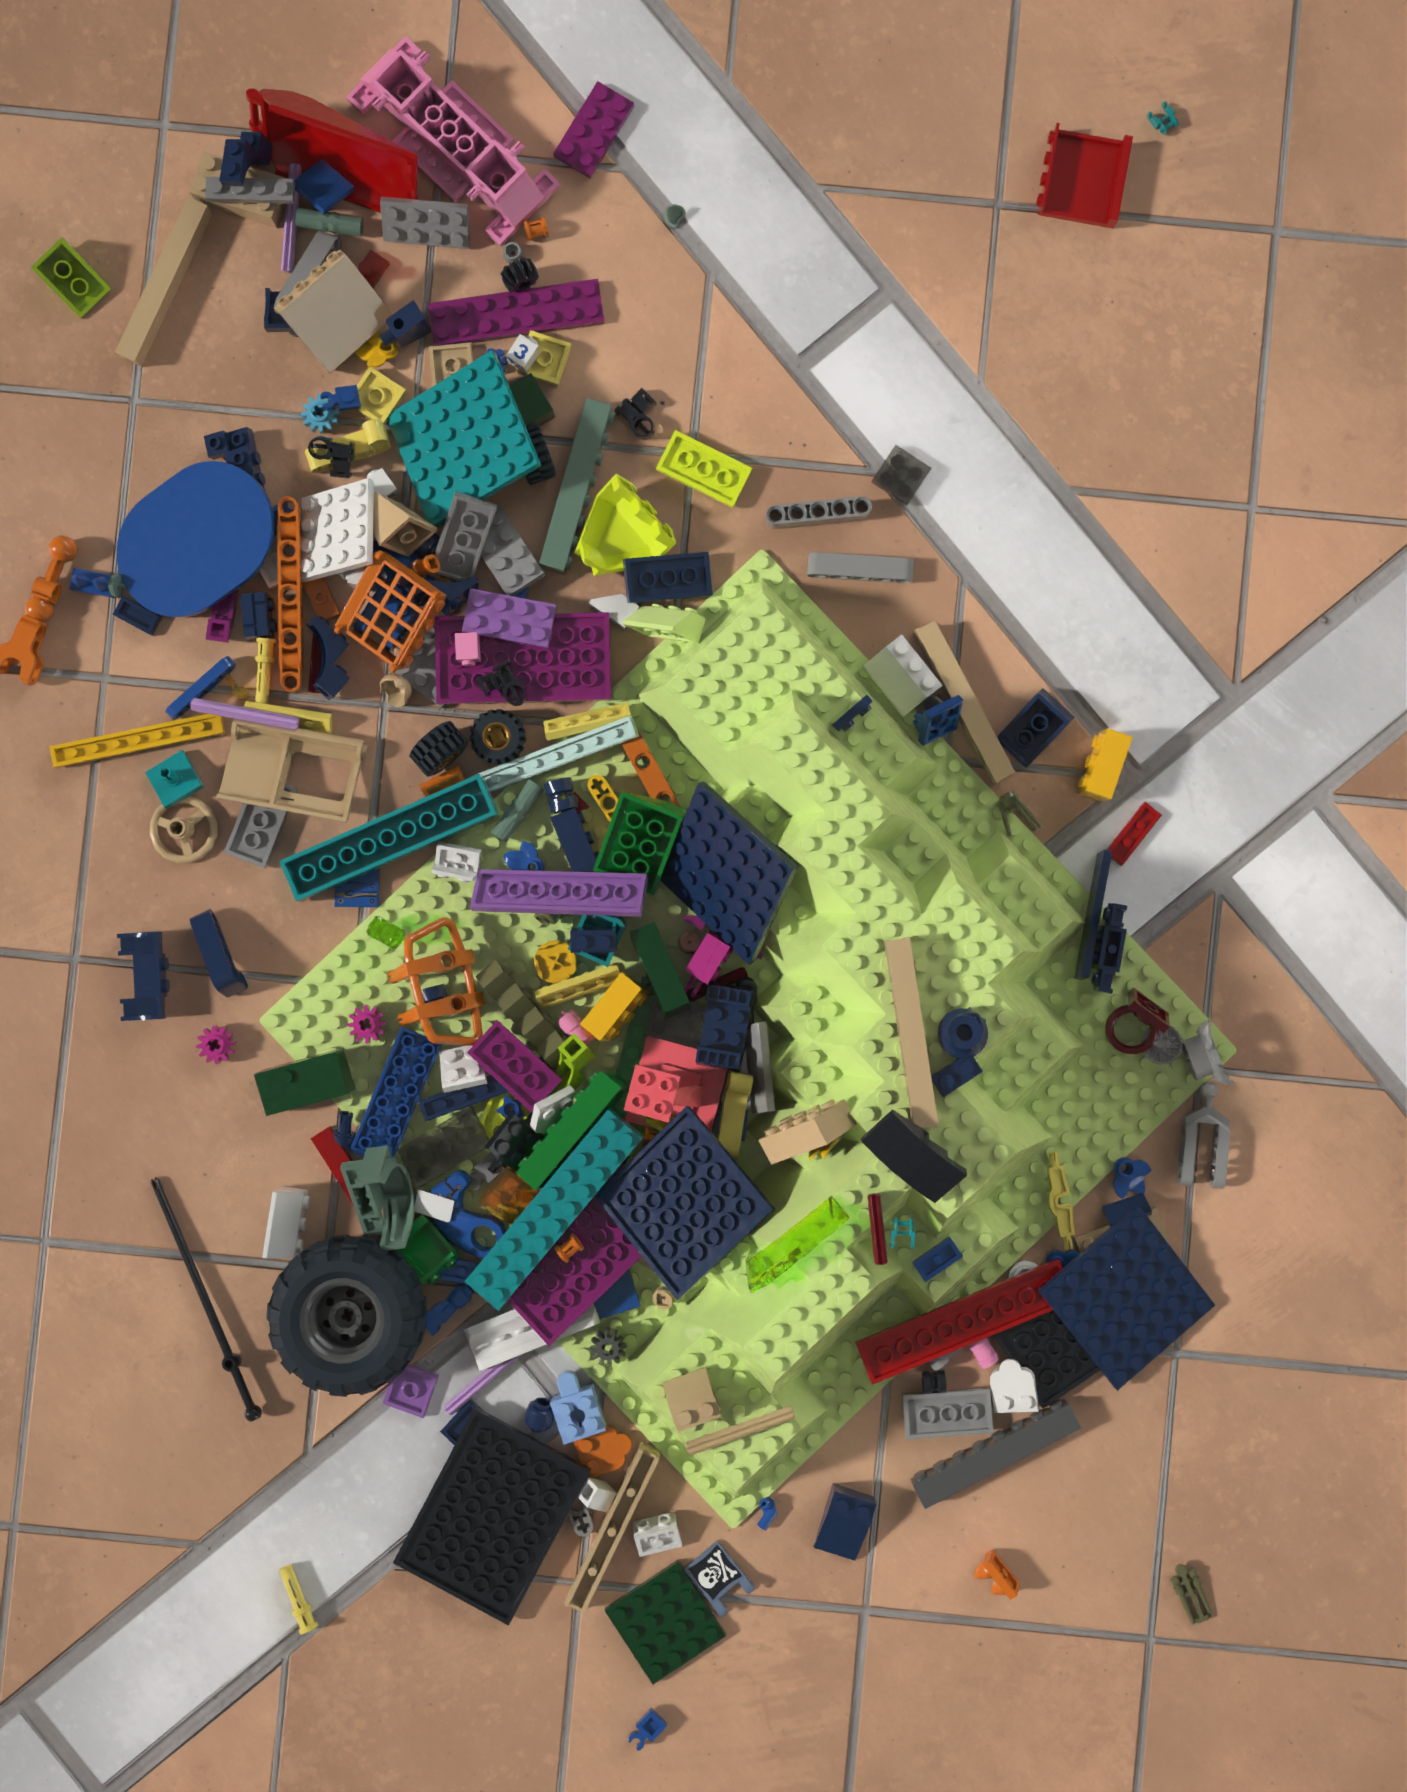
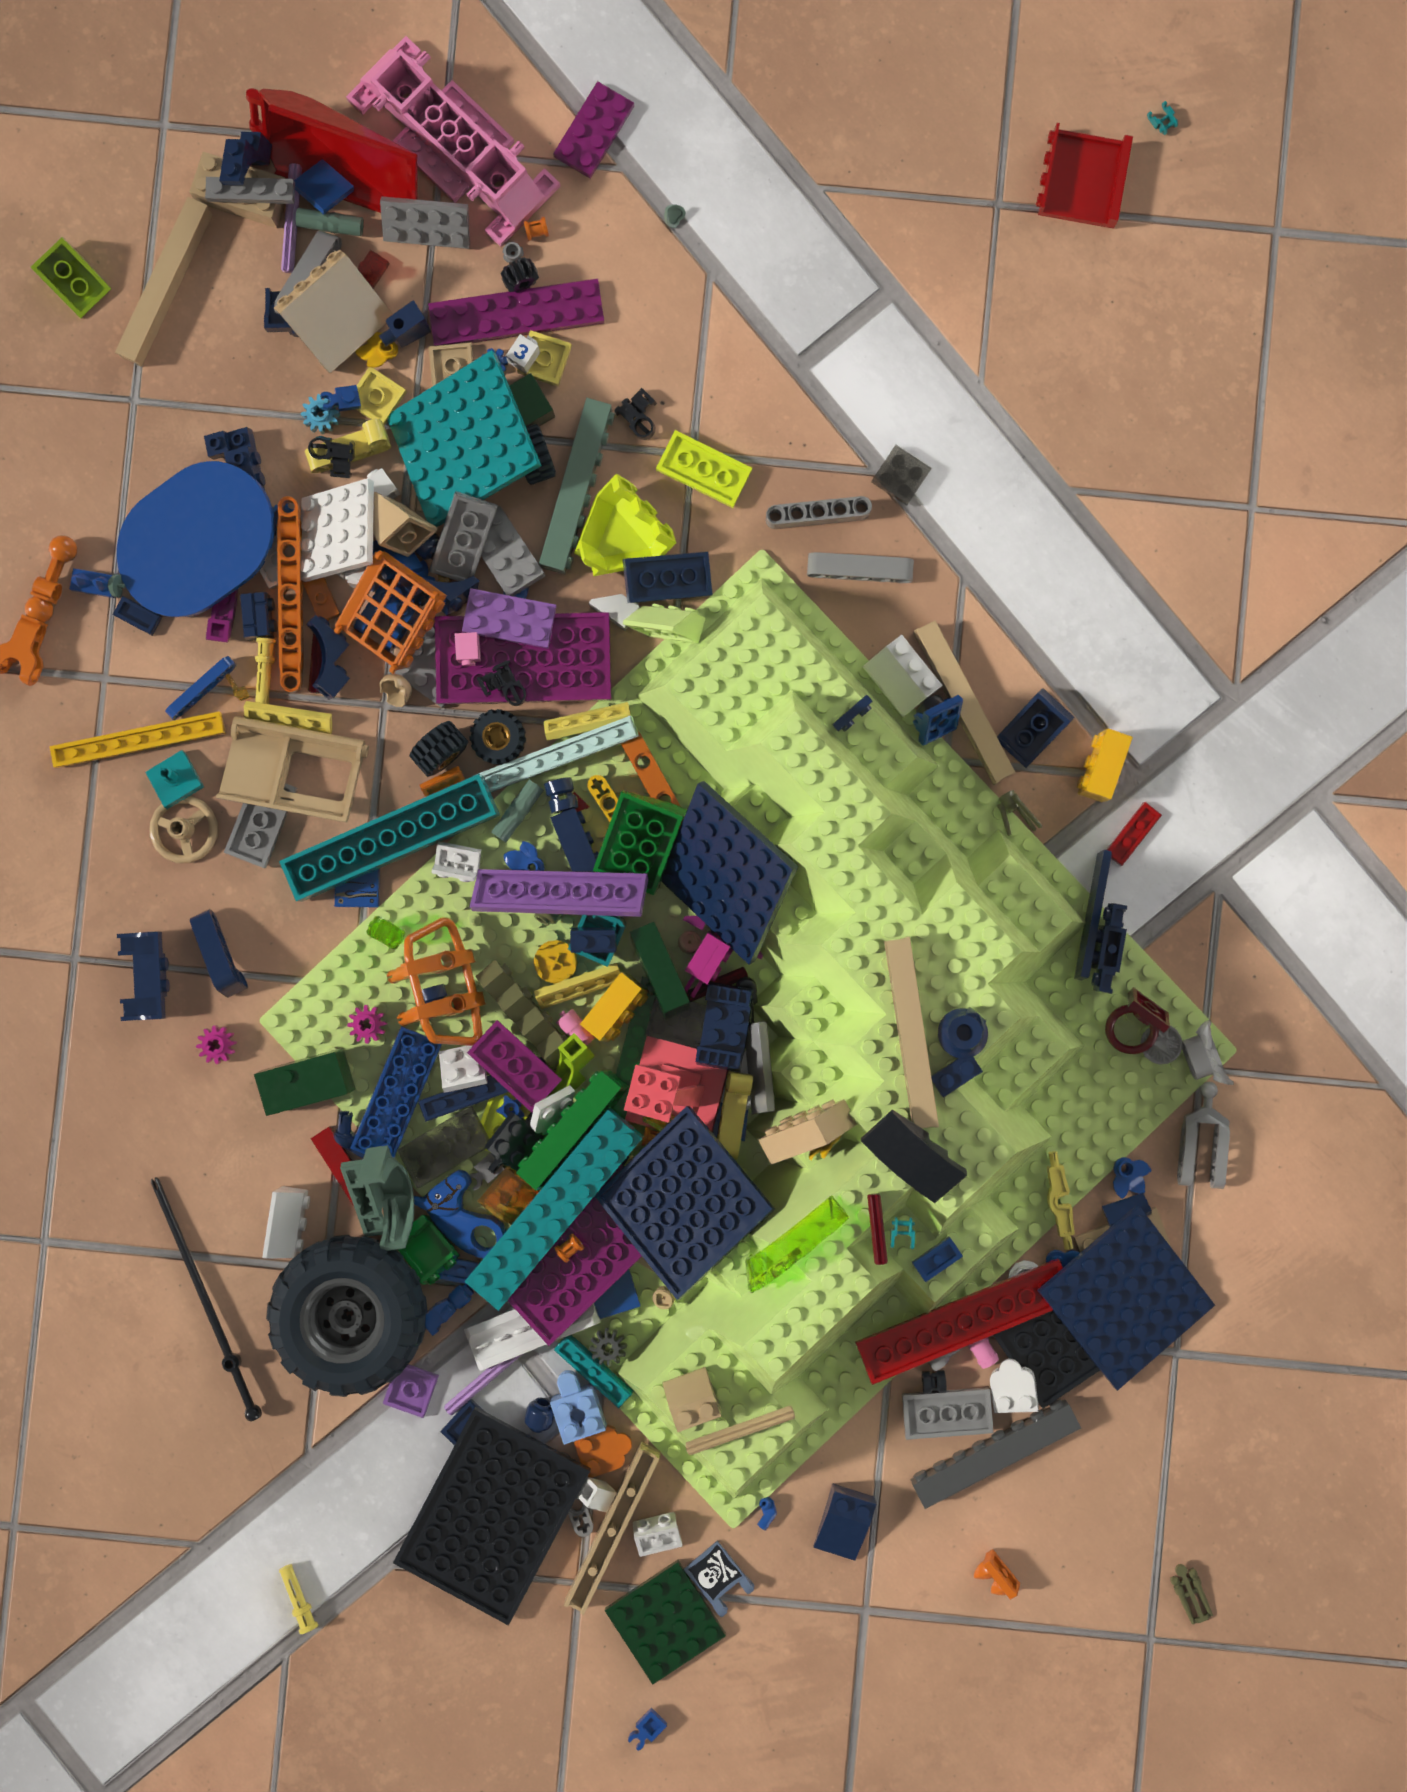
lavender axle [191,698,299,730] -> none
orange bush [411,554,440,577] -> none
white sticker [414,1189,454,1222] -> none
none -> teal tile [554,1335,634,1409]

